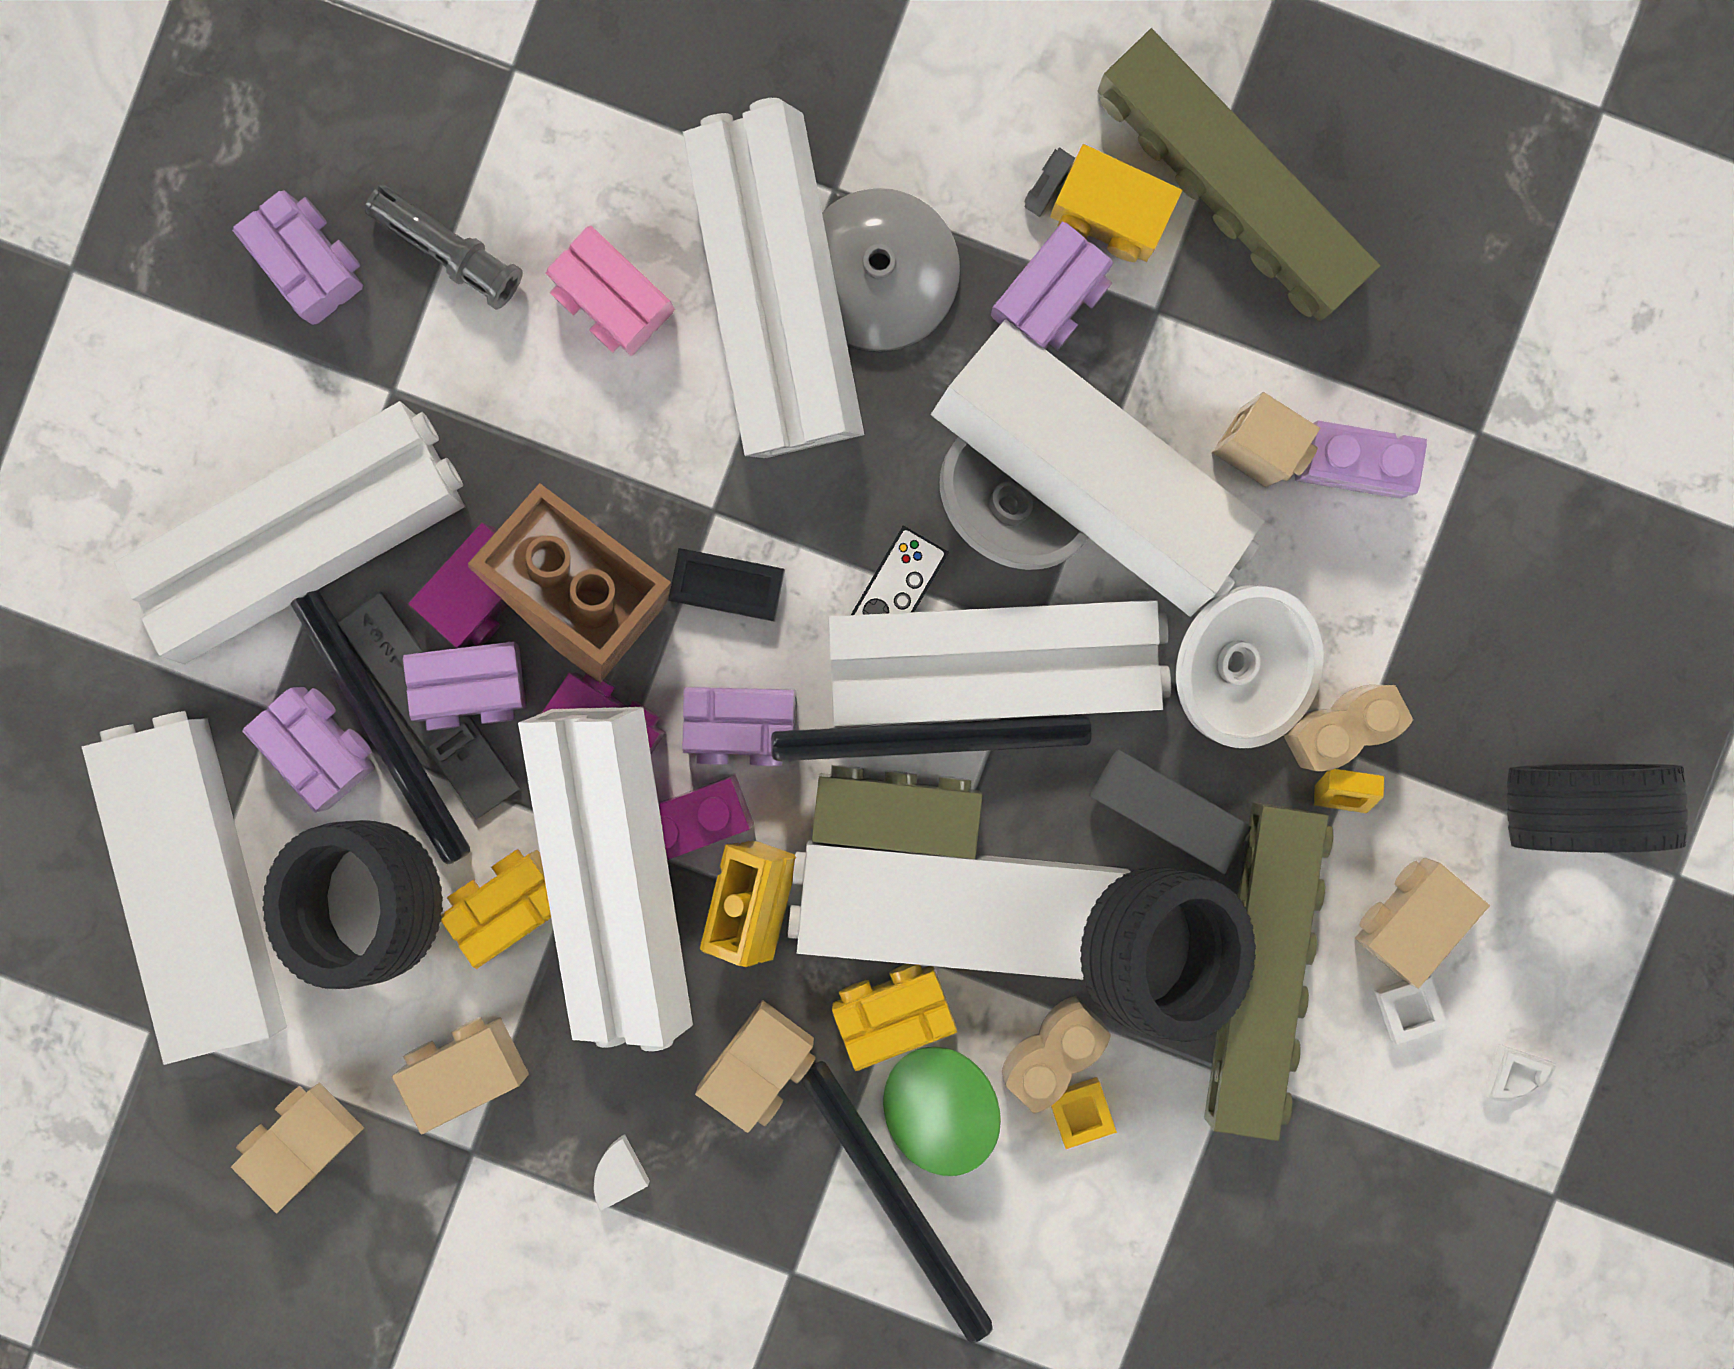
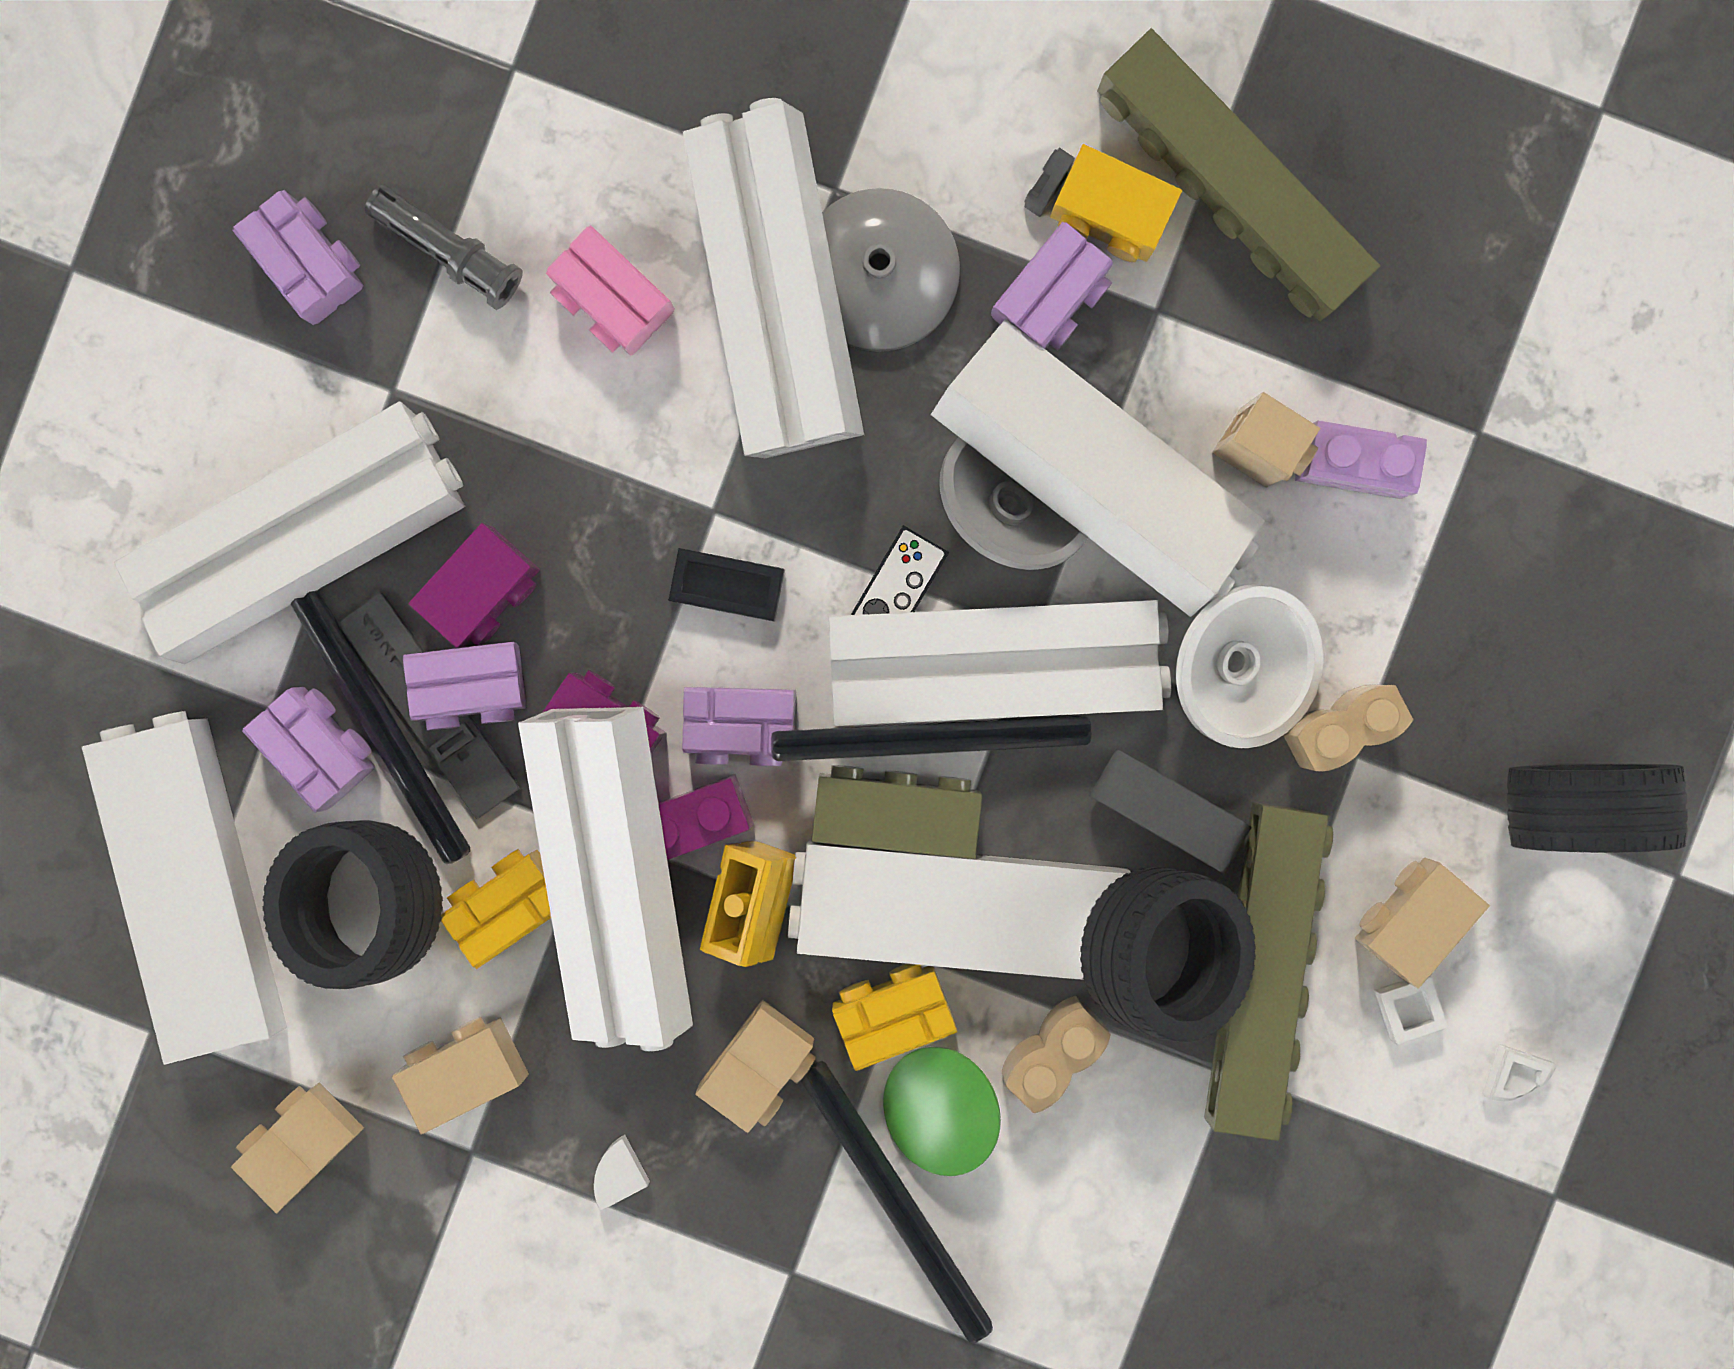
medium nougat slope [468,483,671,683] -> none
yellow tile [1051,1077,1117,1149] -> none
yellow tile [1314,769,1384,813] -> none

